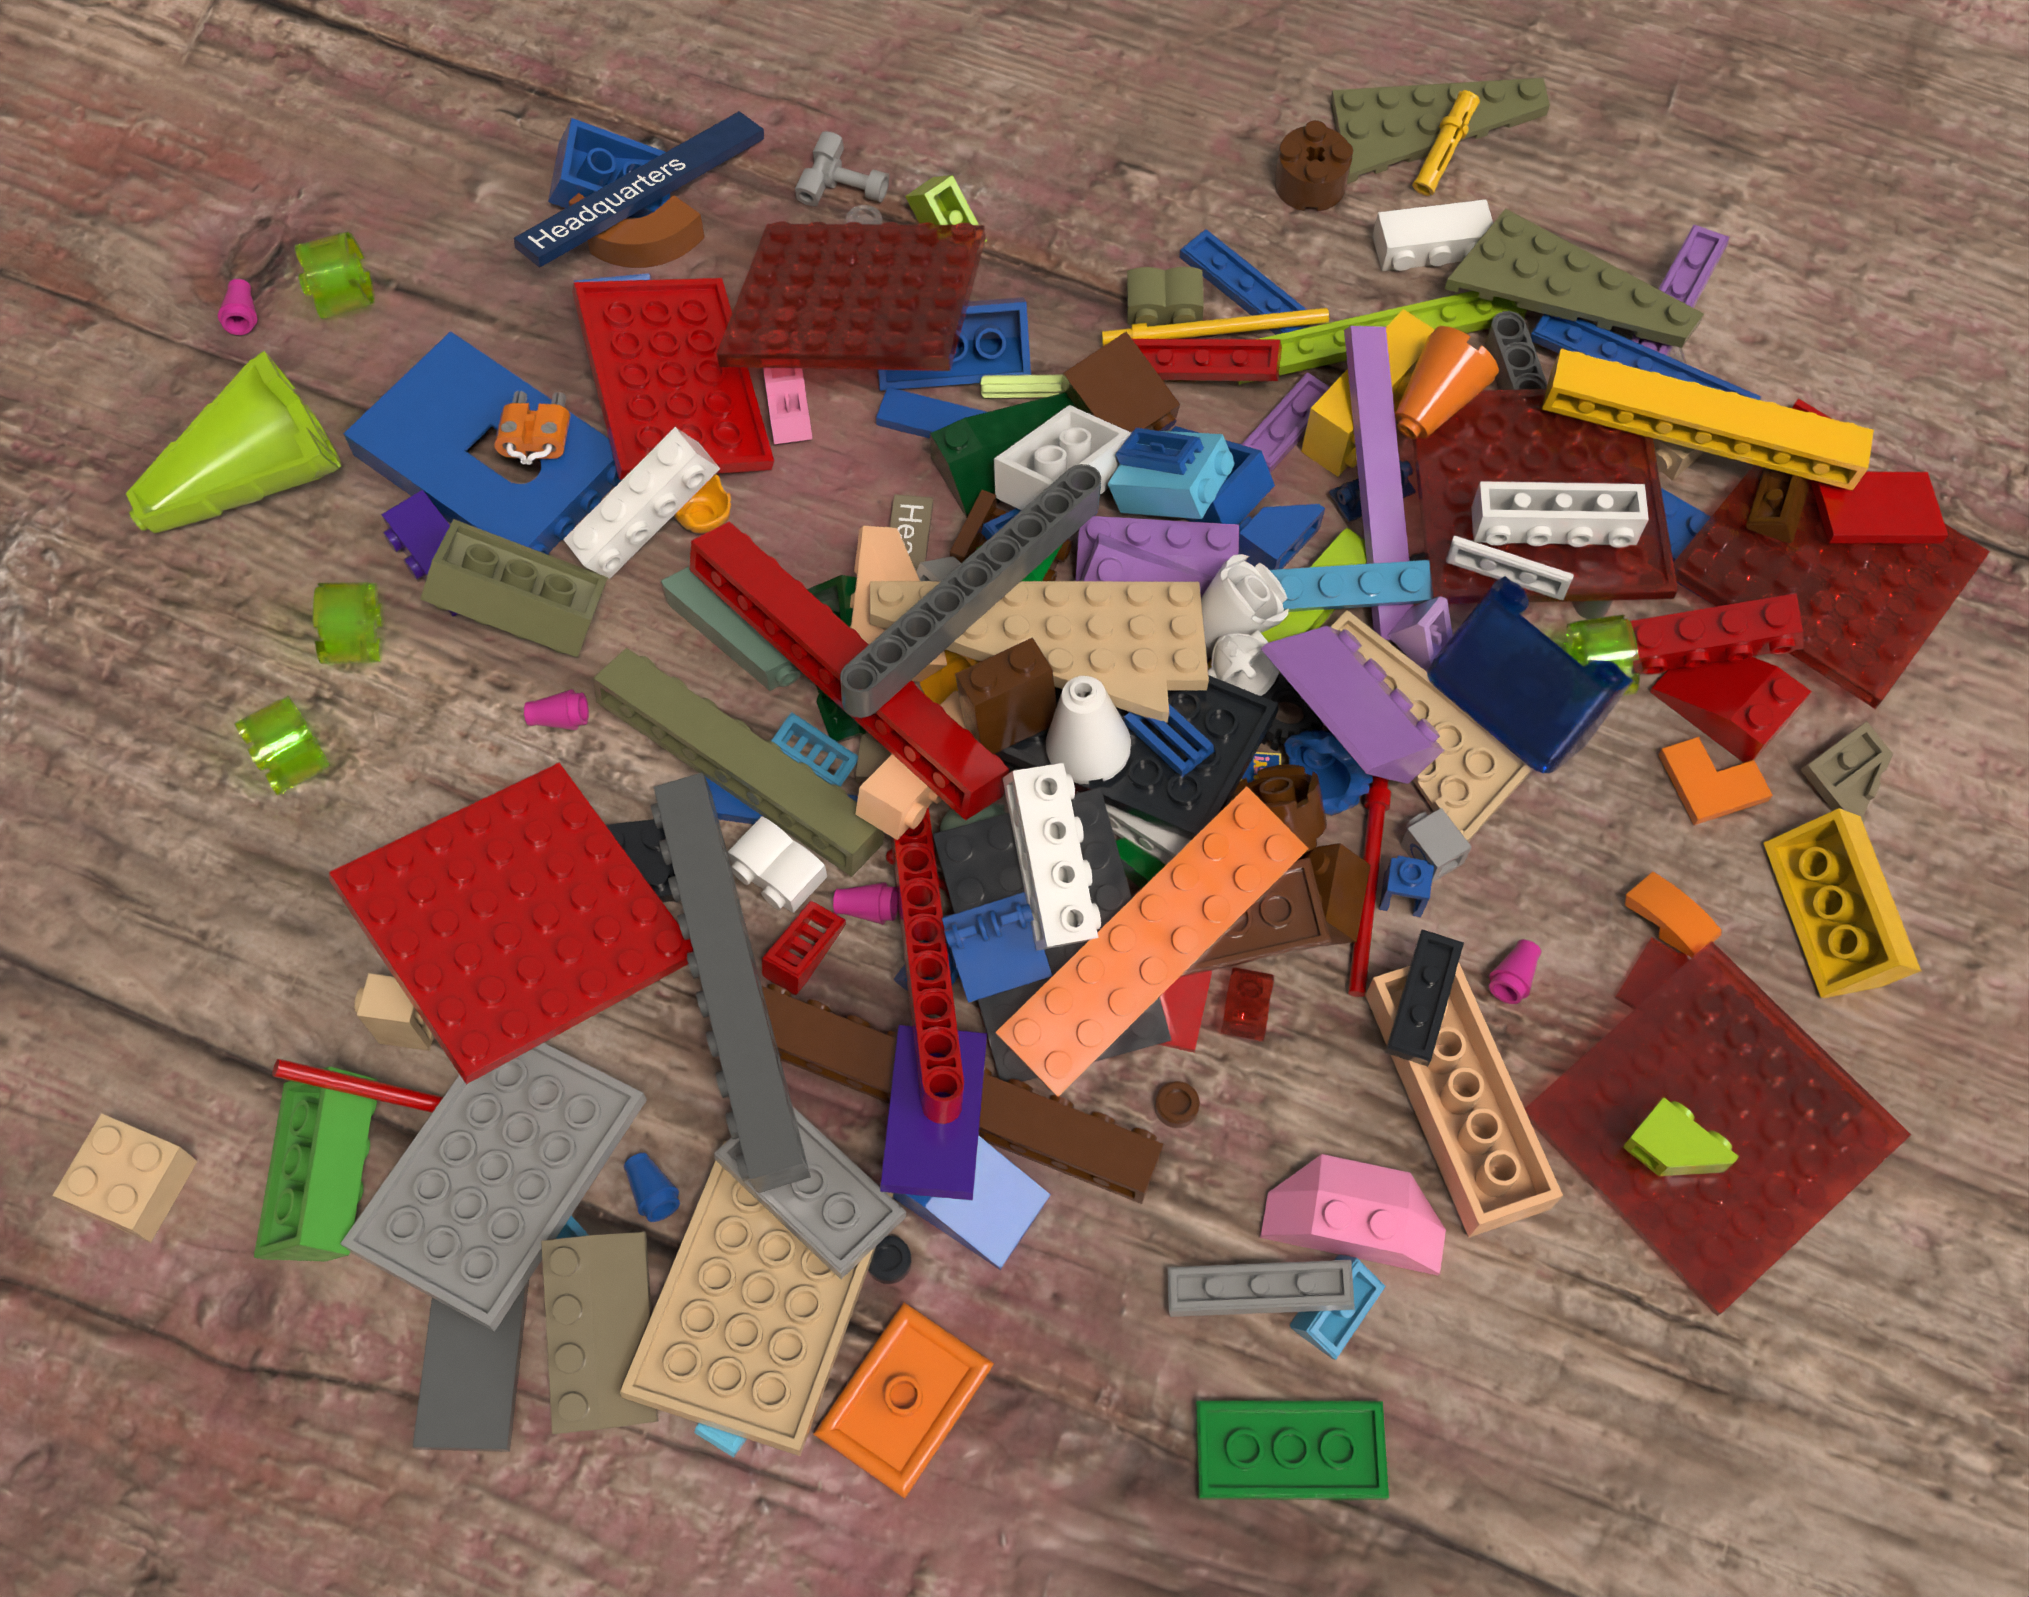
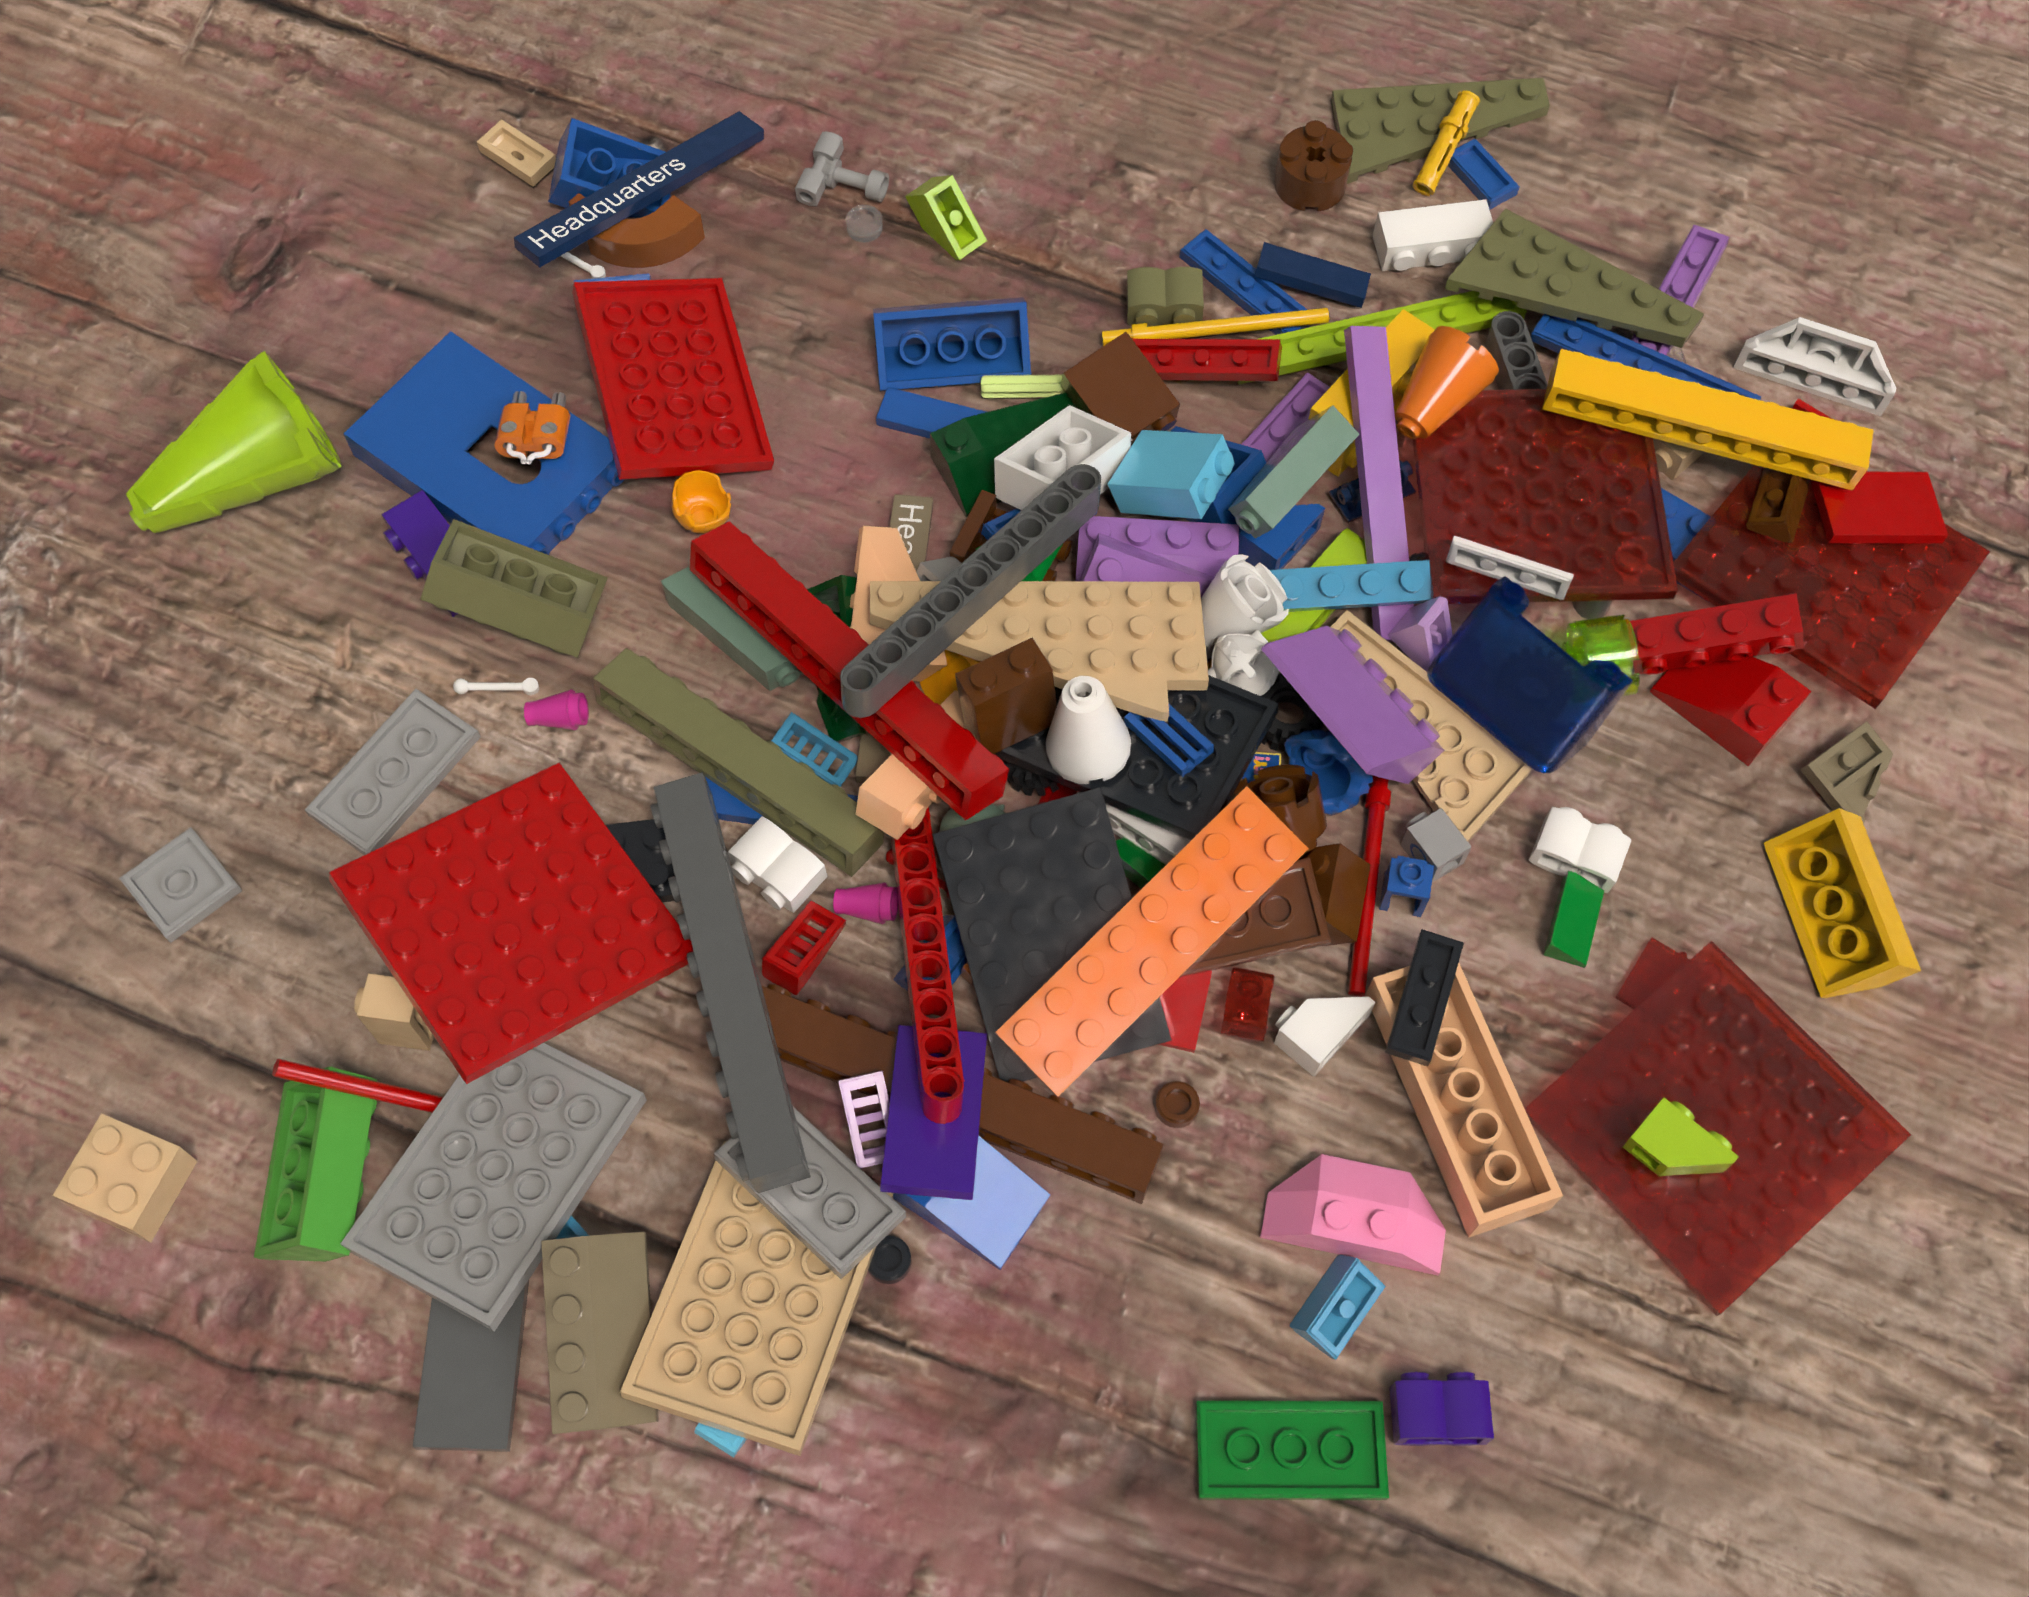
dark pink cone [218,279,258,335] -> none
clear neon green brick [234,696,330,796] -> none
clear neon green brick [295,232,375,319] -> none
clear neon green brick [313,582,384,664] -> none
white brick [563,427,720,579] -> none
blue cone [624,1153,680,1222] -> none
clear red plate [717,221,986,371] -> none
bright pink slope [759,334,812,444] -> none
orange piece [813,1302,995,1499] -> none
blue hinge [942,892,1052,1003] -> none
white brick [1003,763,1101,951] -> none
blue tile [1115,428,1204,475] -> none
light grey tile [1168,1260,1355,1317] -> none
white brick [1471,481,1649,548] -> none
dark pink cone [1489,939,1541,1004] -> none
orange slope [1625,872,1722,959] -> none
orange tile [1658,737,1773,825] -> none
none -> light grey tile [119,827,242,943]
none -> light grey tile [305,689,481,855]
none -> white hinge [453,678,540,696]
none -> tan piece [477,119,556,187]
none -> white hinge [561,252,606,279]
none -> lavender slope [838,1070,890,1169]
none -> sand green slope [1228,405,1359,538]
none -> dark blue tile [1254,242,1371,308]
none -> white slope [1274,997,1375,1077]
none -> dark purple brick [1389,1372,1494,1446]
none -> blue tile [1448,139,1520,210]
none -> white brick [1529,807,1631,893]
none -> green slope [1543,870,1604,968]
none -> white wedge [1733,317,1896,416]

